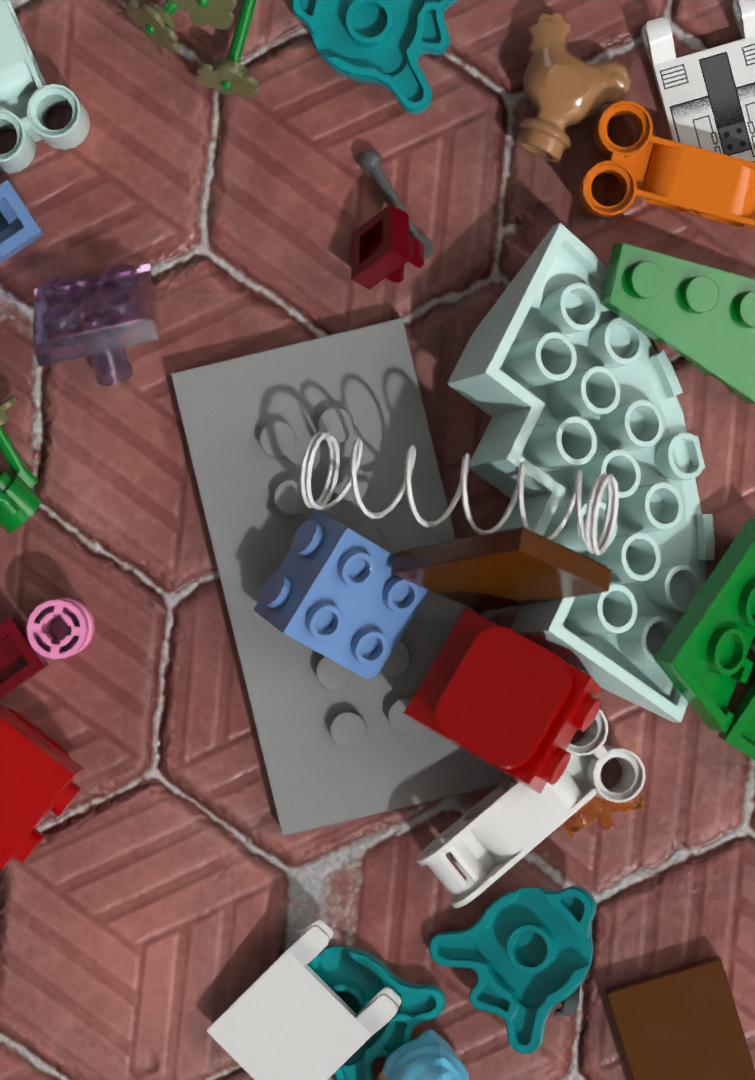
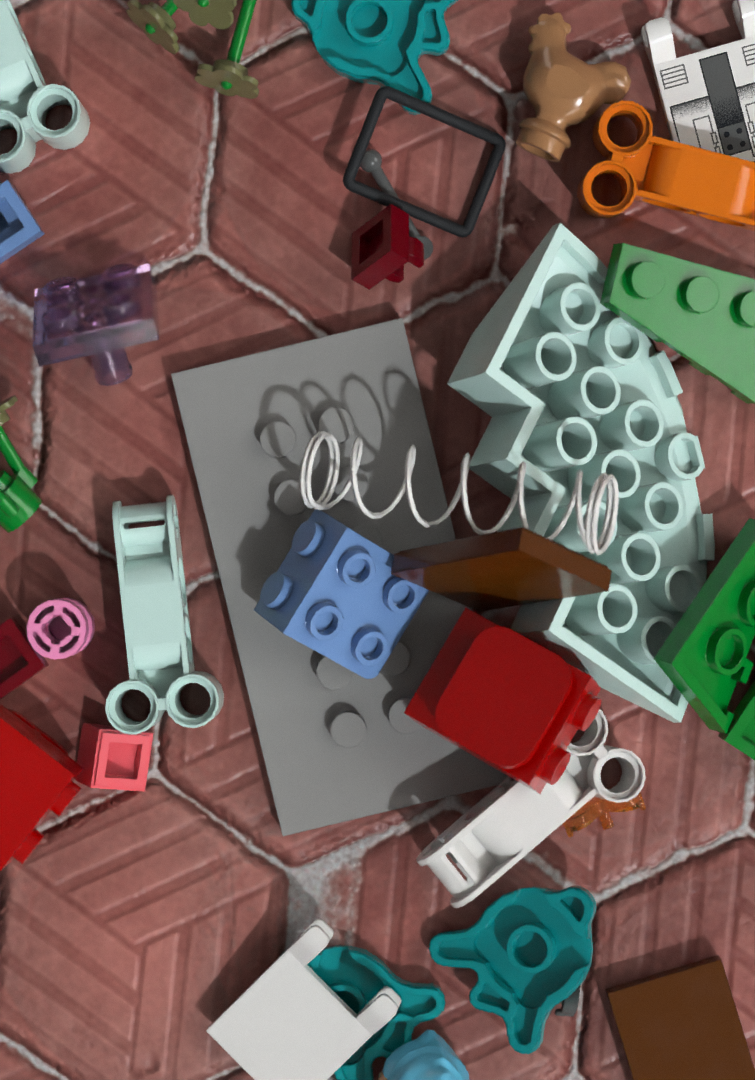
none -> coral slope [75,723,153,792]
none -> light aqua piece [105,495,224,735]
none -> black piece [343,86,506,237]

